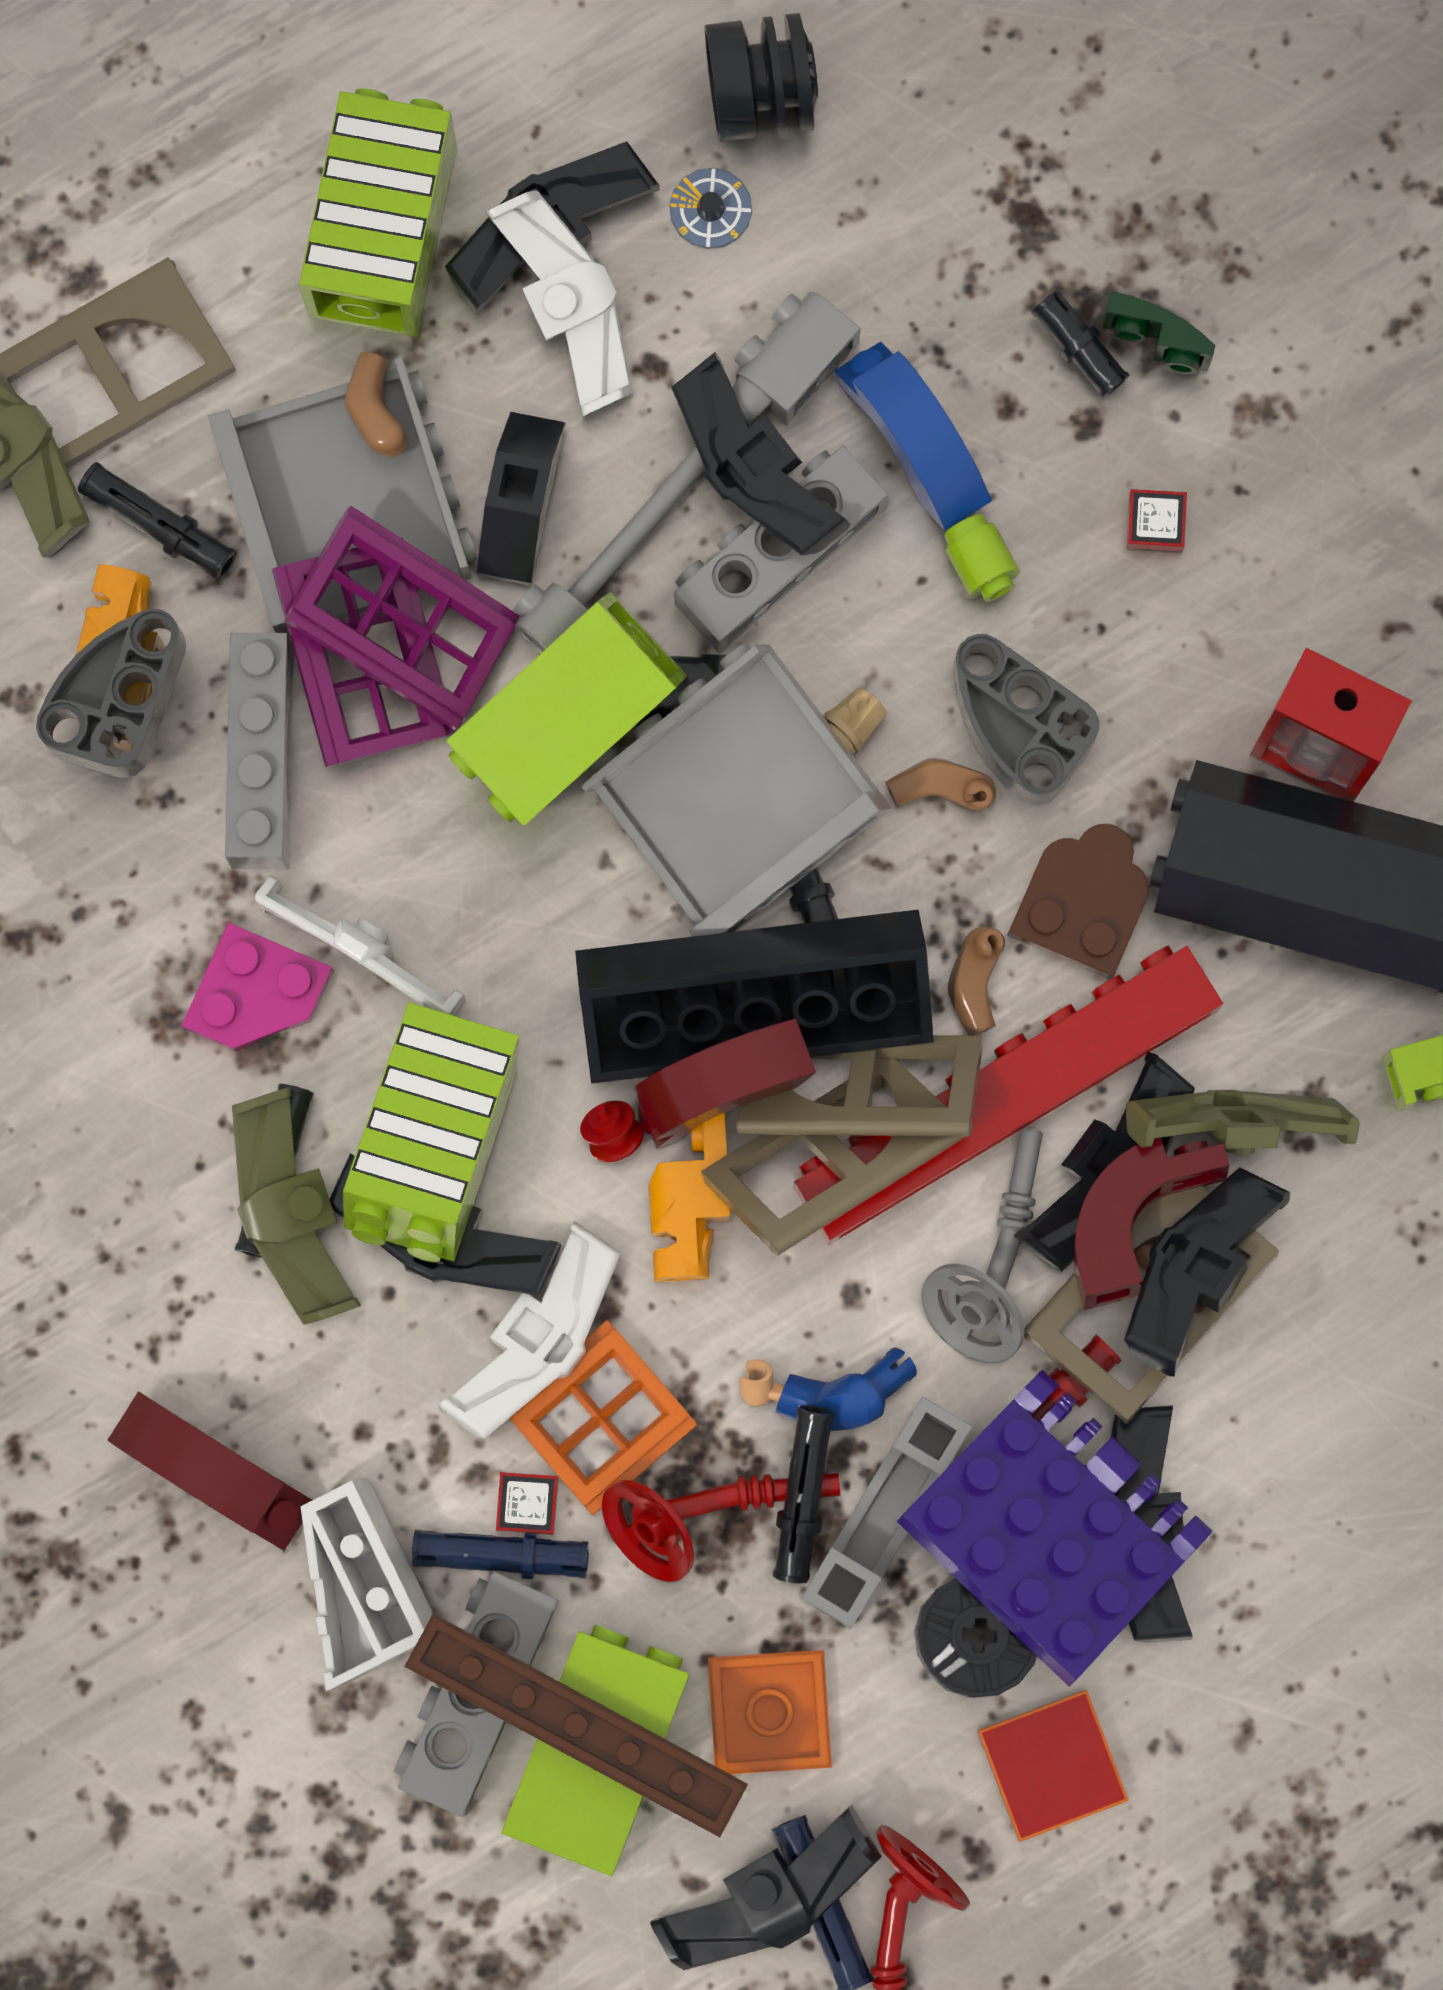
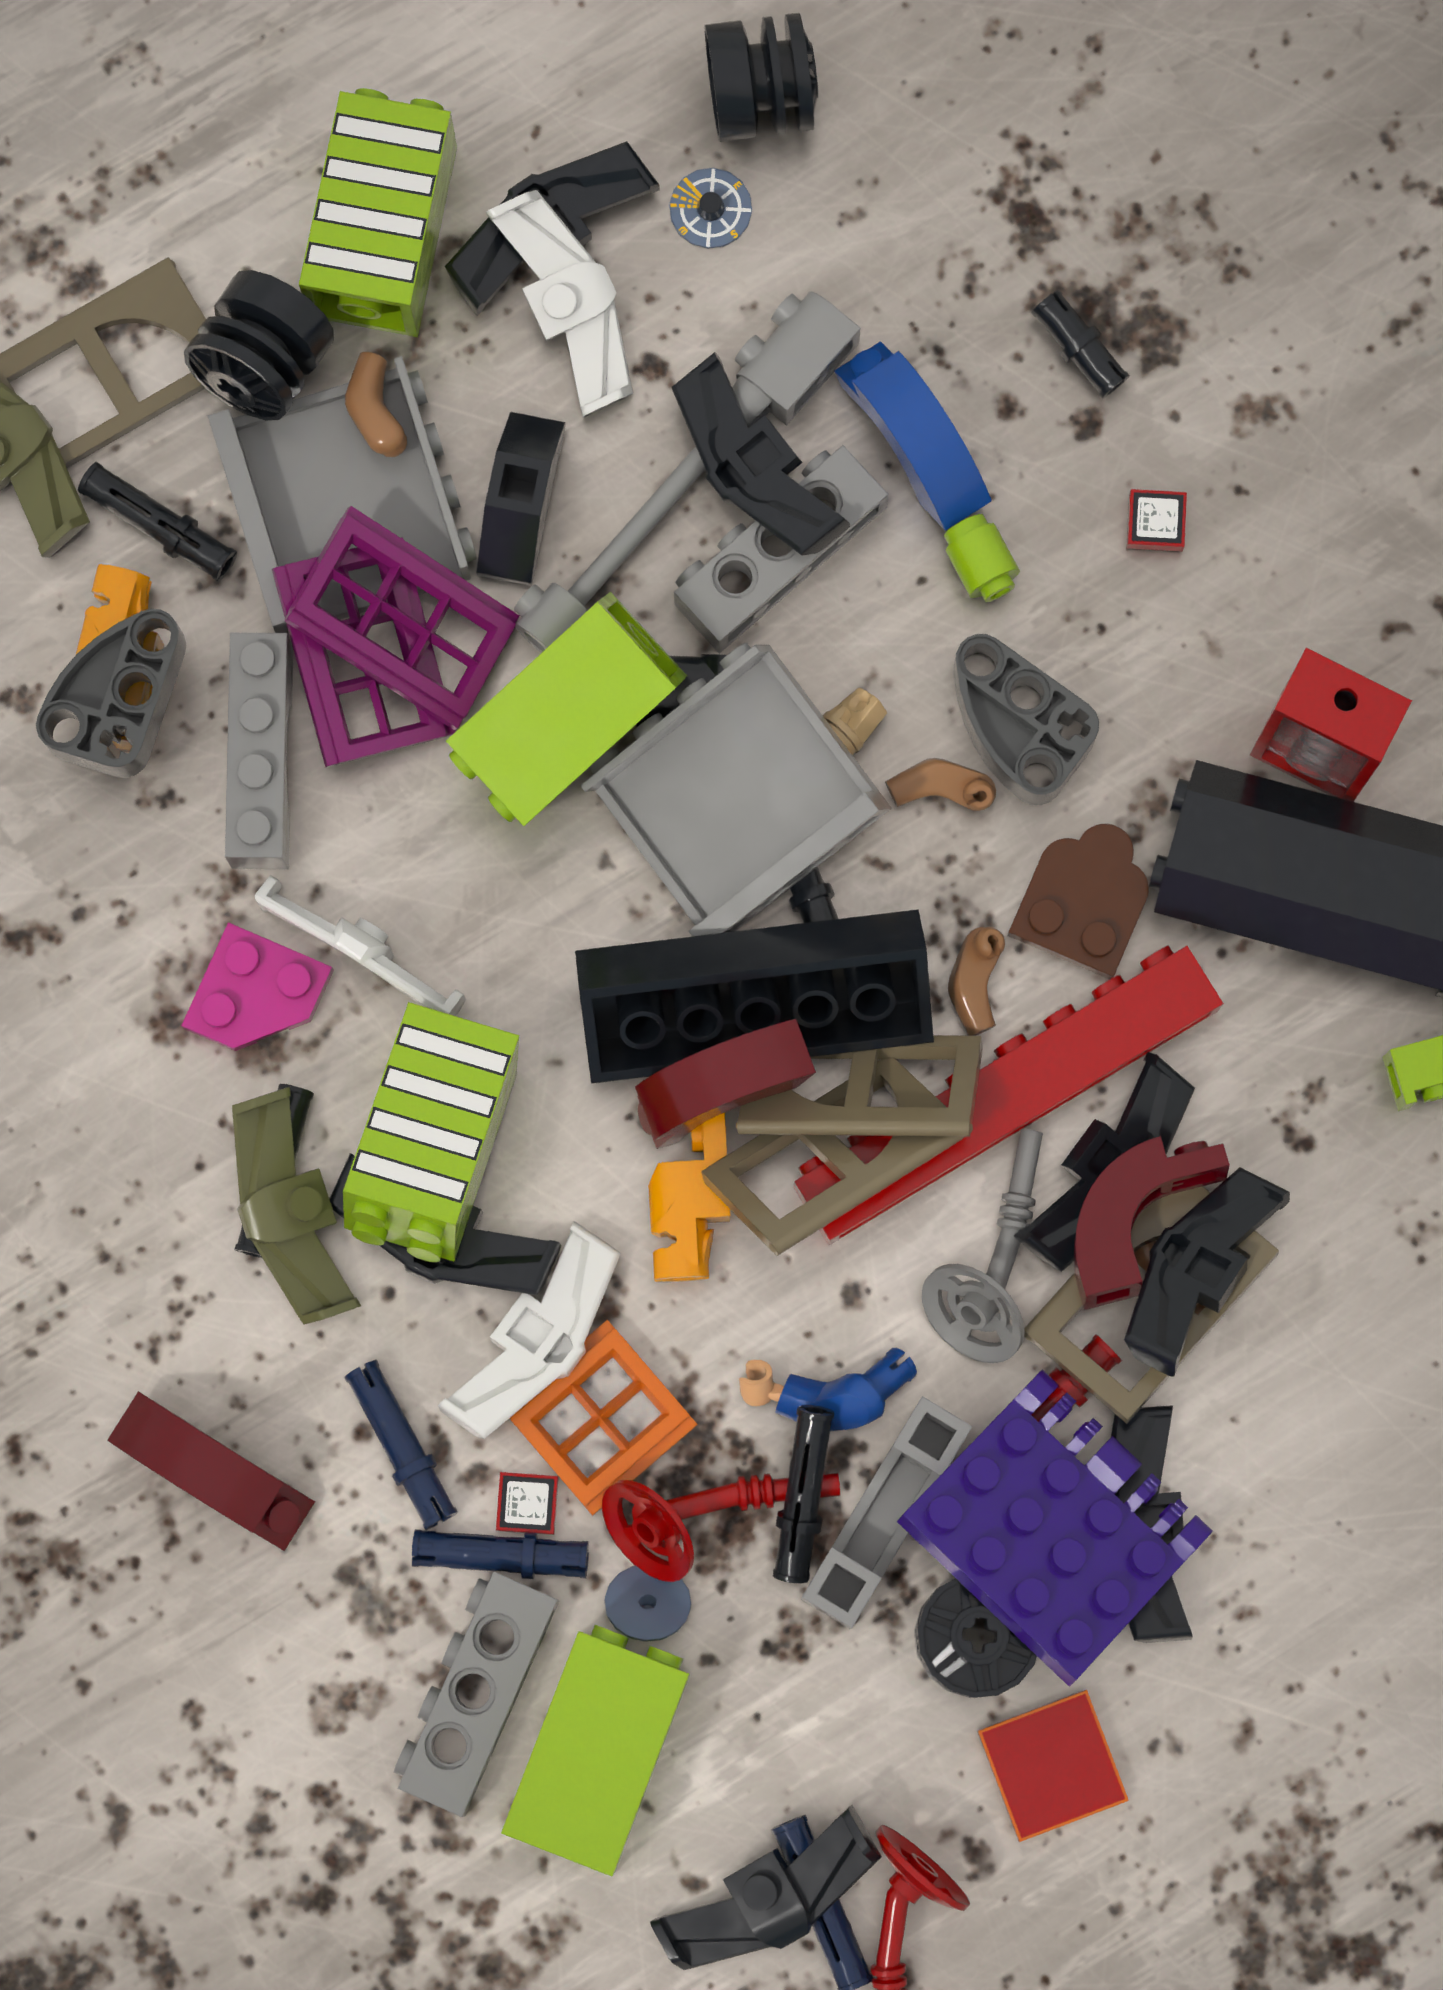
white wedge [301,1478,433,1692] -> none
reddish brown tile [404,1614,748,1838] -> none
red wheel [580,1100,644,1162] -> none
orange tile [708,1650,832,1774] -> none
dark green slope [1103,291,1215,374] -> none
olive plate [1126,1090,1360,1155] -> none
none -> black wheel [184,270,334,421]
none -> dark blue pin [344,1360,458,1530]
none -> sand blue piece [604,1566,691,1642]

